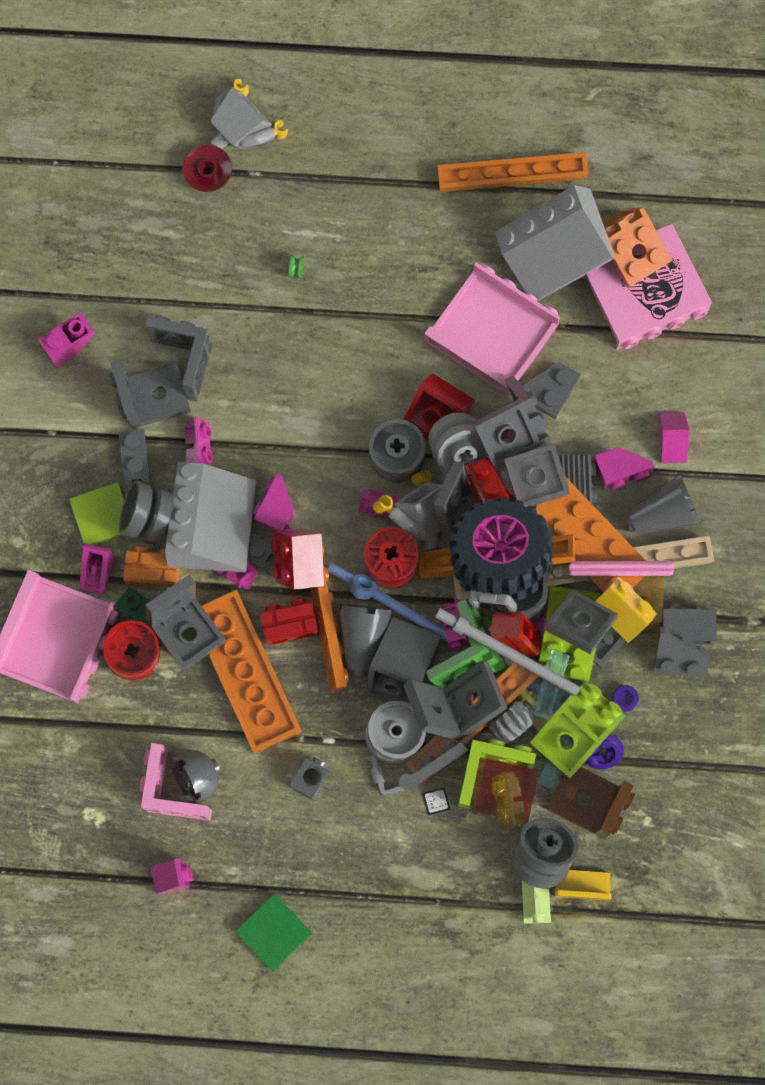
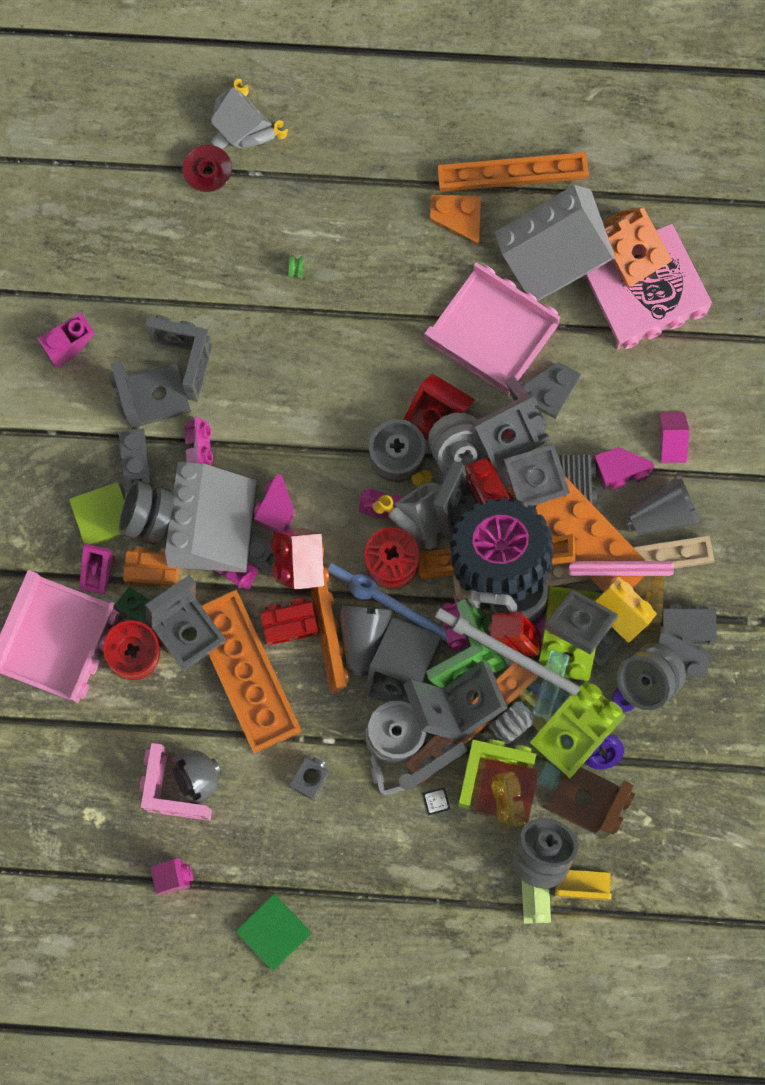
none -> orange wing [430,195,481,245]
none -> dark grey wheel [616,643,686,710]

